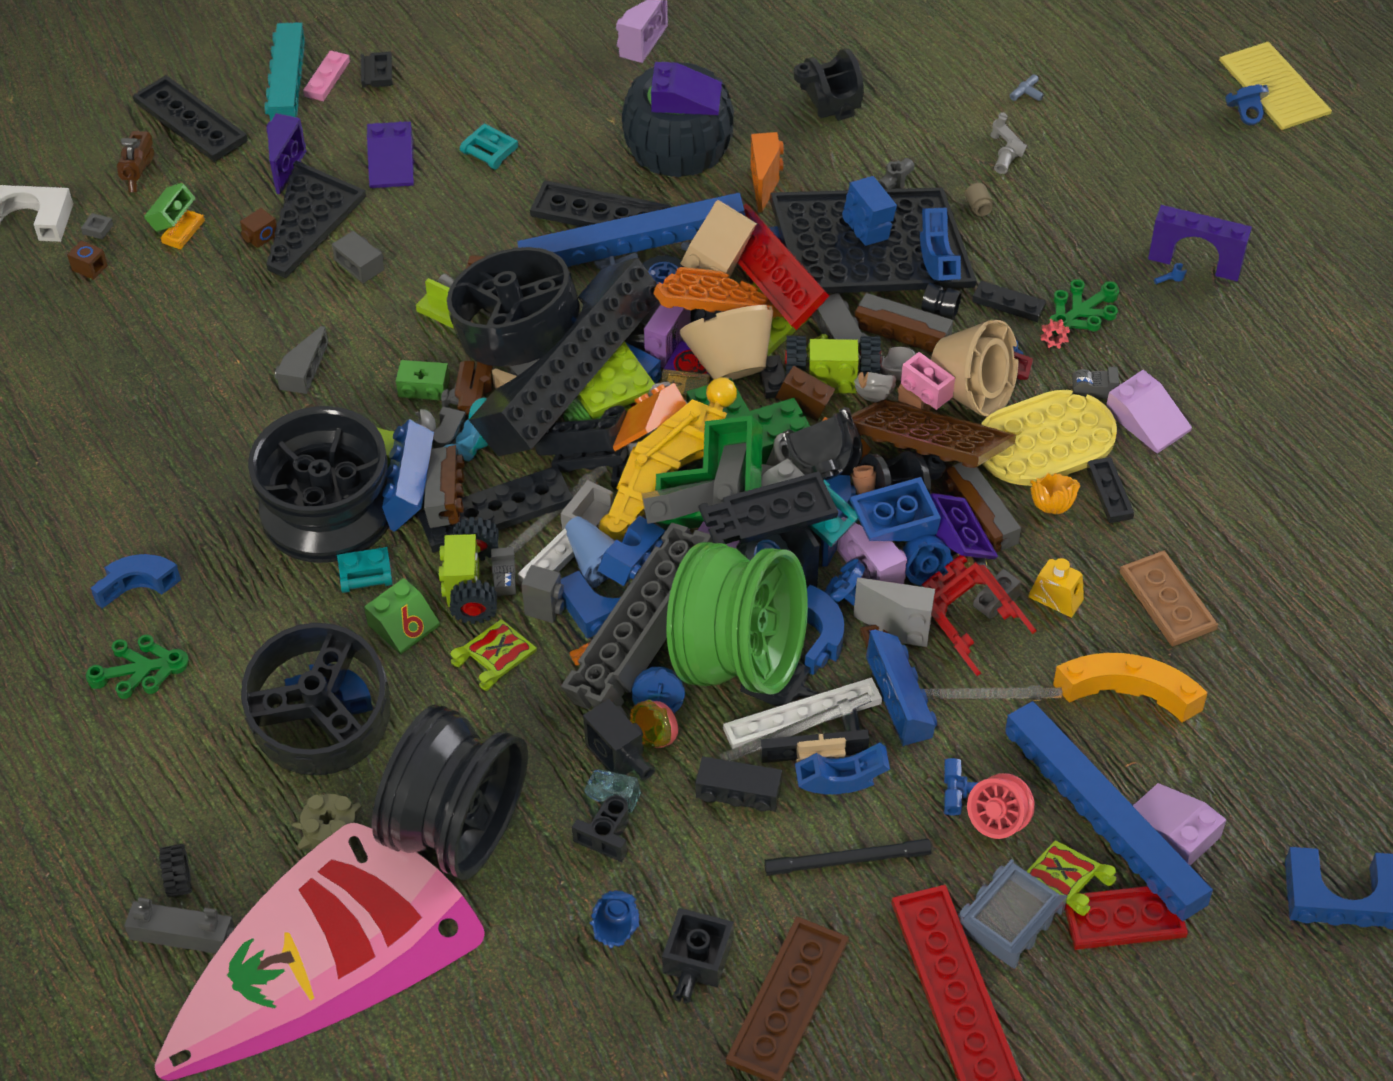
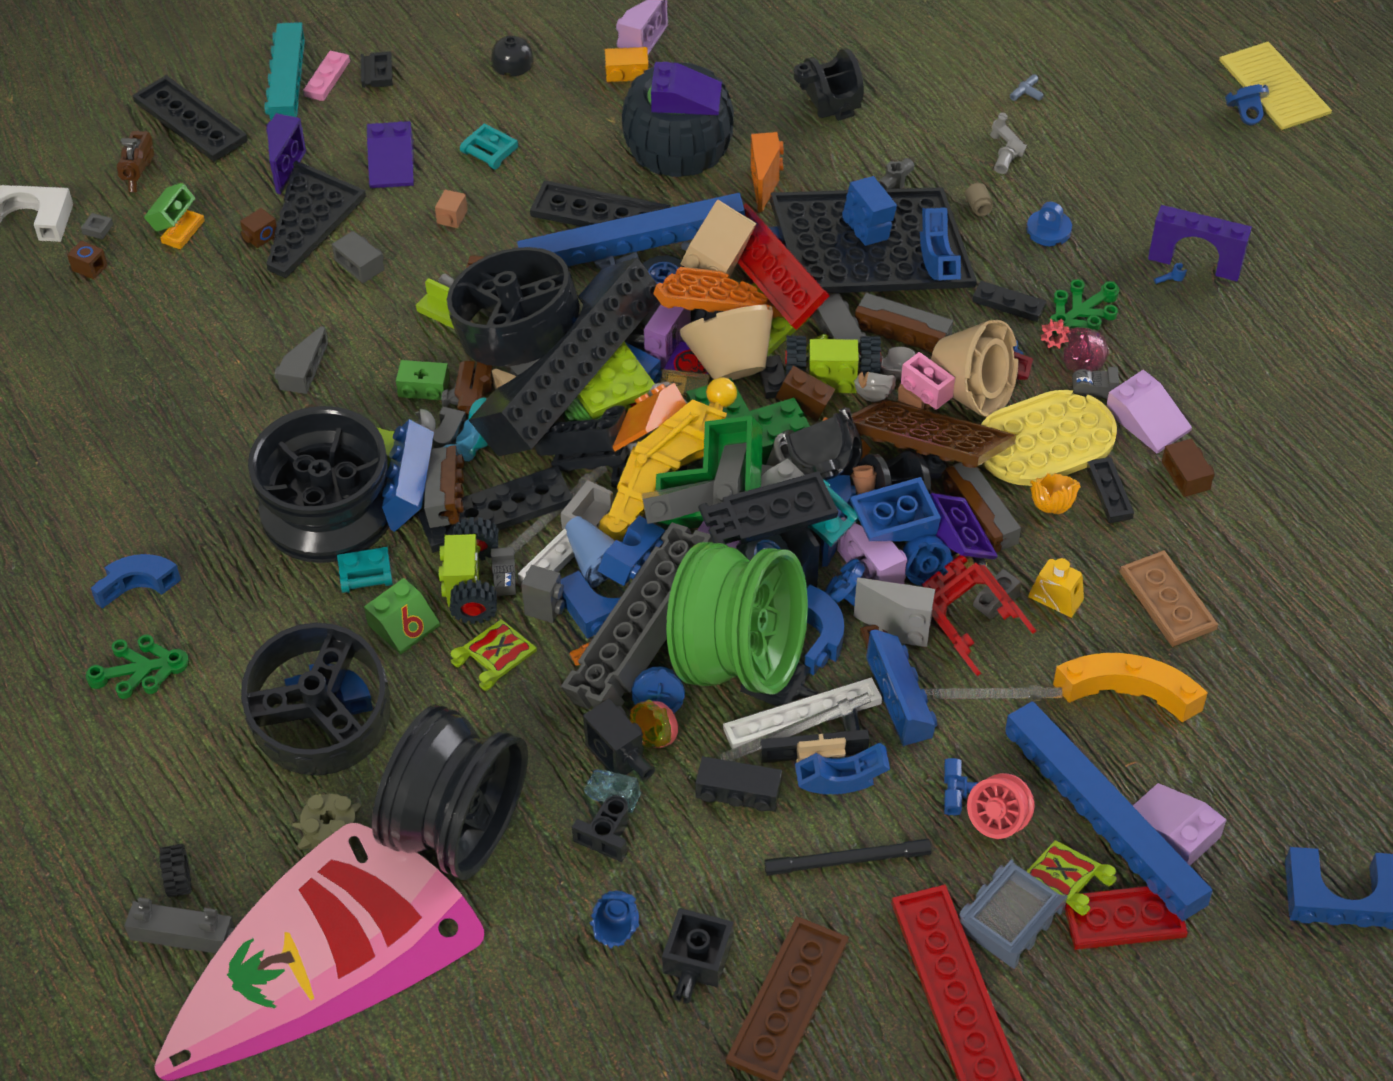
black wheel [921,283,962,320] -> none
none -> nougat brick [435,190,468,228]
none -> black cylinder [491,36,533,77]
none -> light orange brick [605,47,648,82]
none -> blue tile [1026,202,1072,246]
none -> clear pink cylinder [1064,327,1109,372]
none -> reddish brown brick [1162,438,1215,497]

